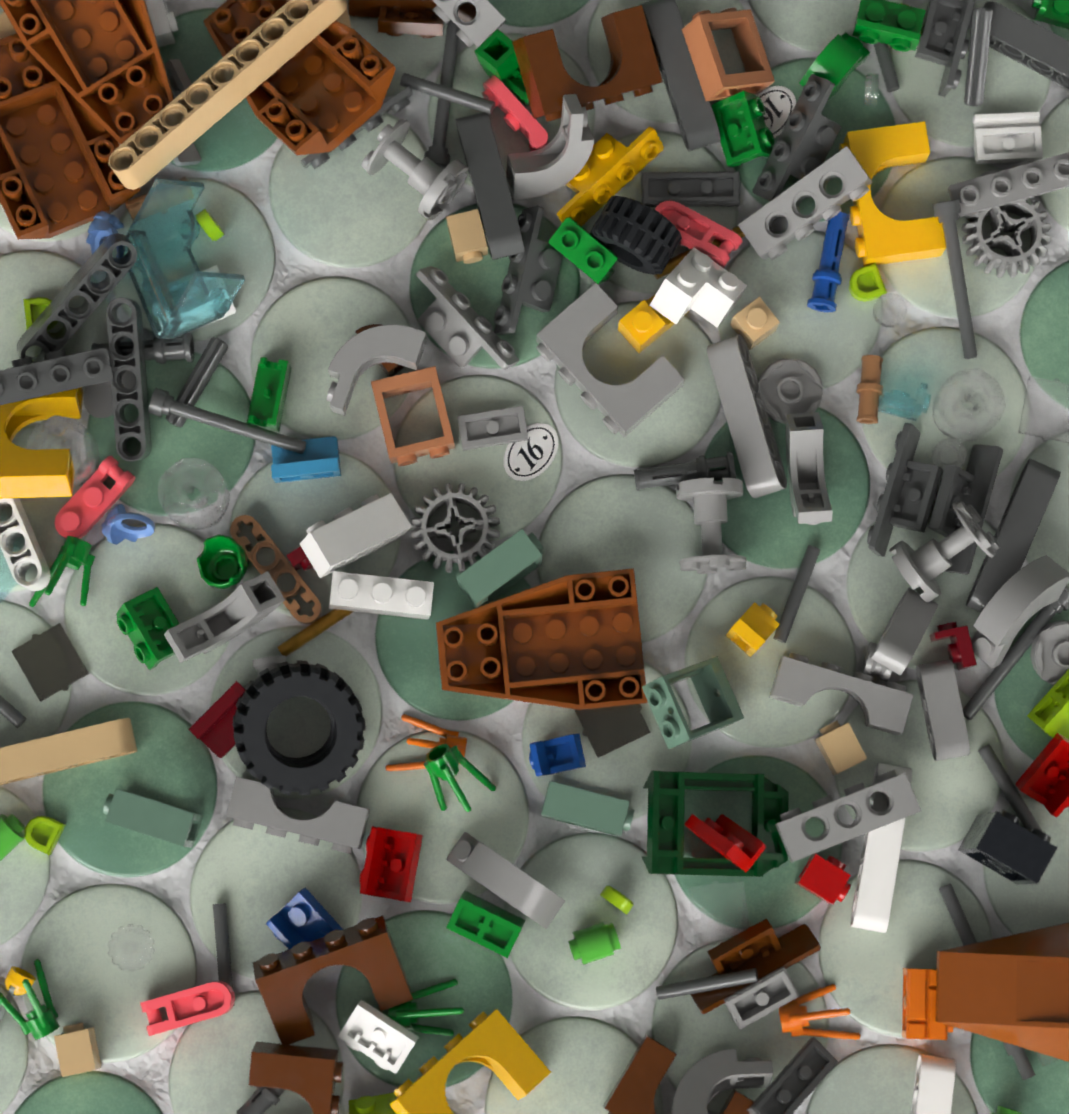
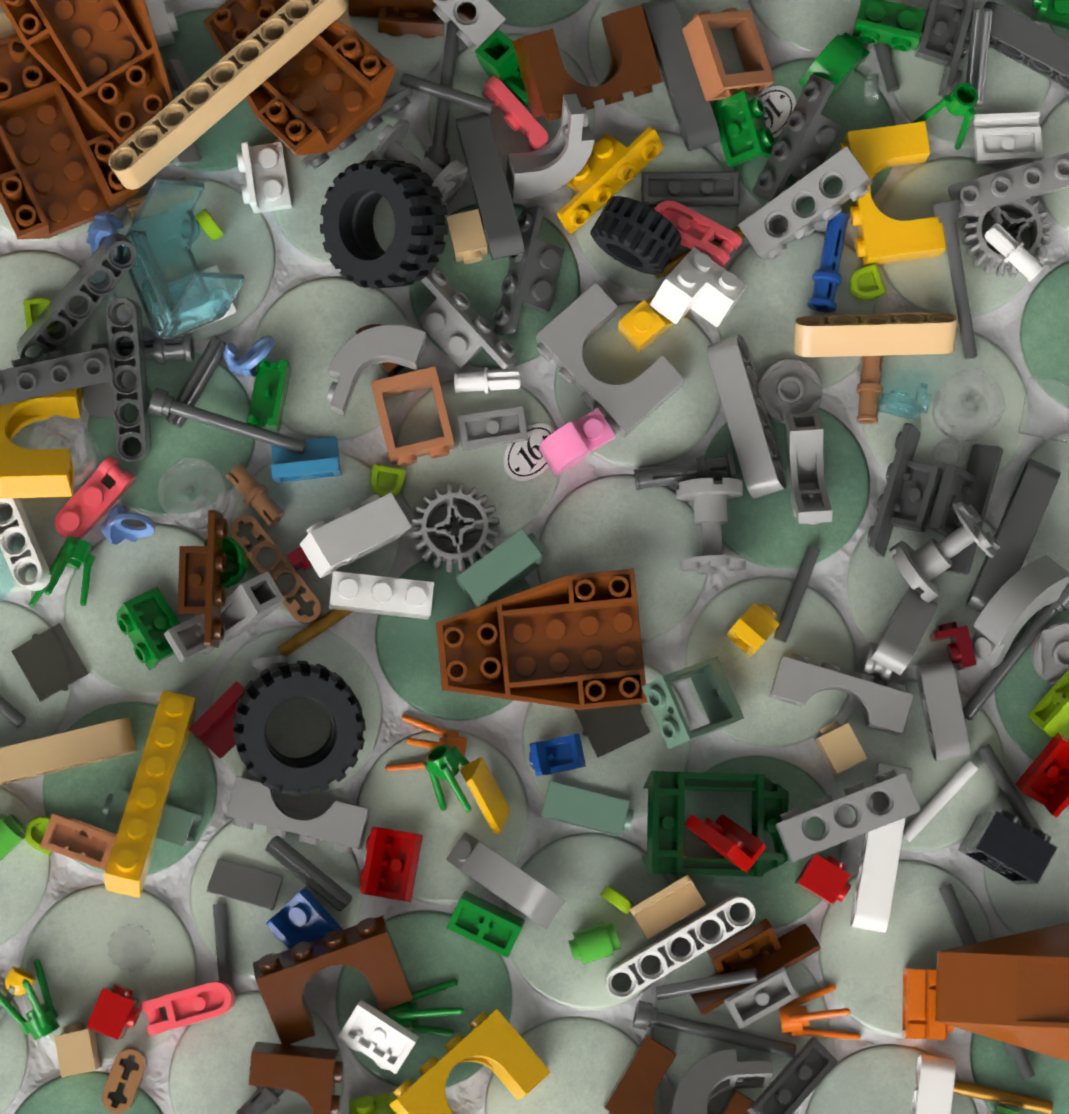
green bracket [548,217,618,284] -> none
tan brick [730,296,780,350] -> none
none -> nougat window [40,814,117,871]
none -> red brick [86,984,141,1040]
none -> medium nougat beam [102,1048,147,1113]
none -> yellow arch [105,690,196,898]
none -> reddish brown bracket [177,510,228,648]
none -> light grey slope [206,859,283,910]
none -> medium blue piece [224,335,275,377]
none -> medium nougat pin [226,464,285,527]
none -> white bracket [237,141,292,214]
none -> dark grey axle [265,836,352,911]
none -> black tyre [320,160,449,289]
none -> lime tile [370,463,406,498]
none -> white axle [454,367,521,394]
none -> yellow slope [460,757,510,835]
none -> bright pink brick [539,408,615,477]
none -> white beam [605,895,755,998]
none -> tan panel [629,875,706,940]
none -> dark grey piece [632,1000,796,1058]
none -> tan beam [794,312,957,357]
none -> white bar [903,760,978,843]
none -> green plant [912,82,978,150]
none -> pearl gold bar [953,1079,1053,1114]
none -> white axle [984,223,1045,281]

